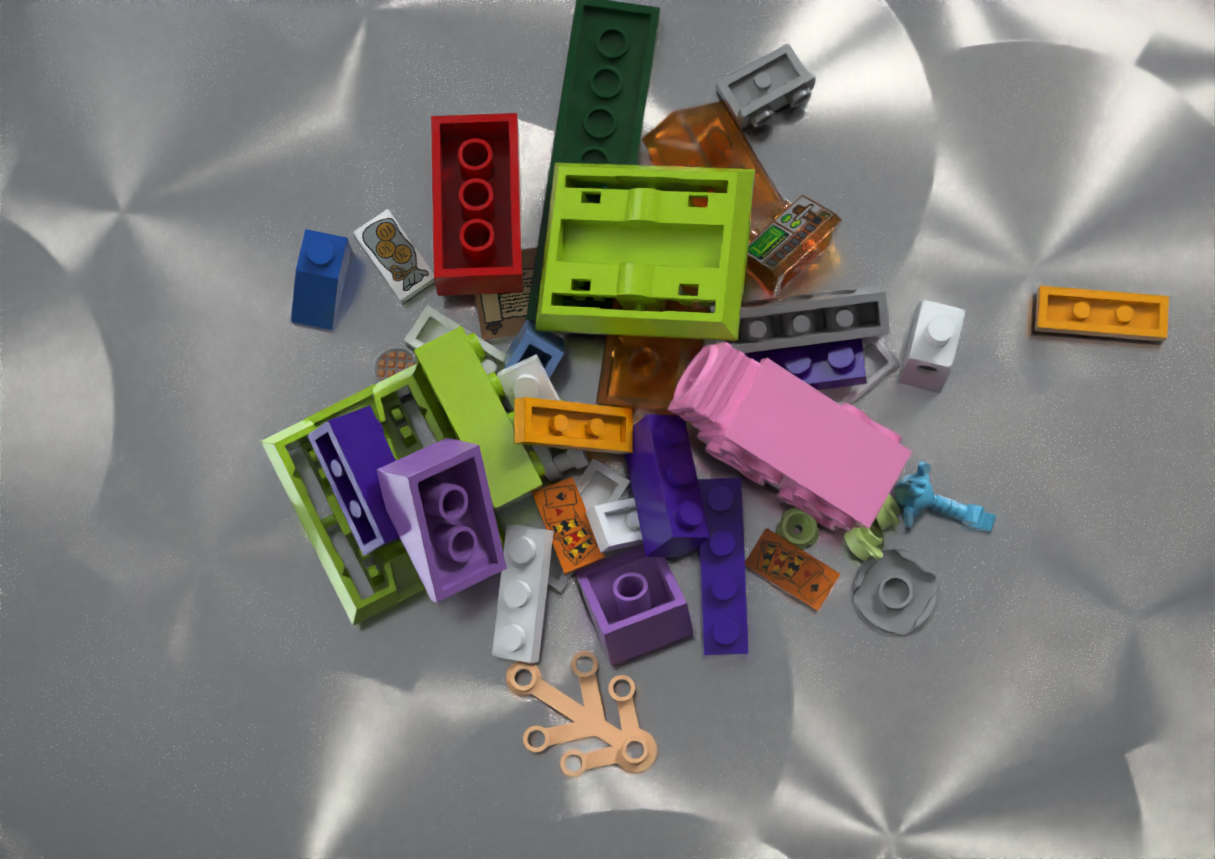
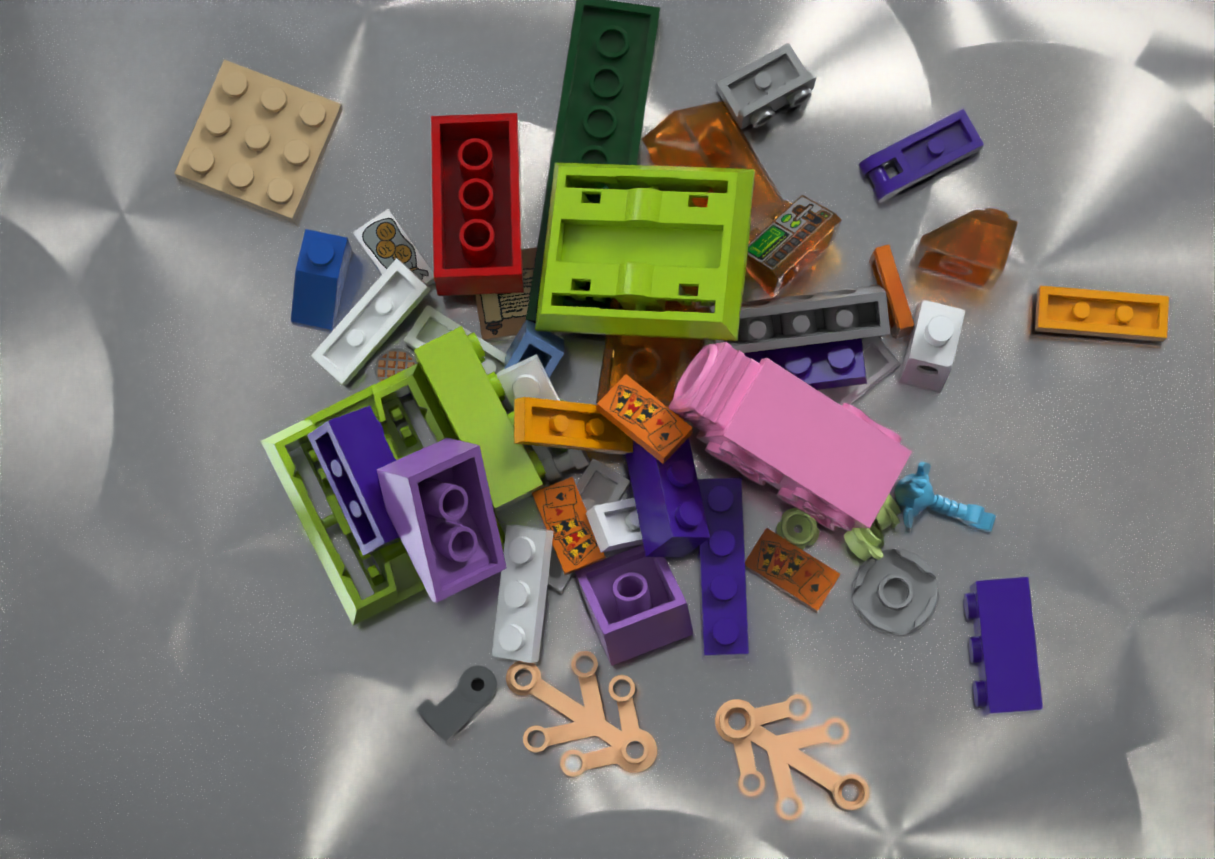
none -> tan plate [174,59,343,223]
none -> white plate [311,258,431,386]
none -> dark grey leg [415,665,498,745]
none -> orange tile [596,374,693,464]
none -> light nougat plant [715,694,870,821]
none -> dark purple plate [858,108,984,202]
none -> orange tile [869,244,915,339]
none -> clear orange slope [909,208,1018,291]
none -> dark purple brick [964,577,1043,717]

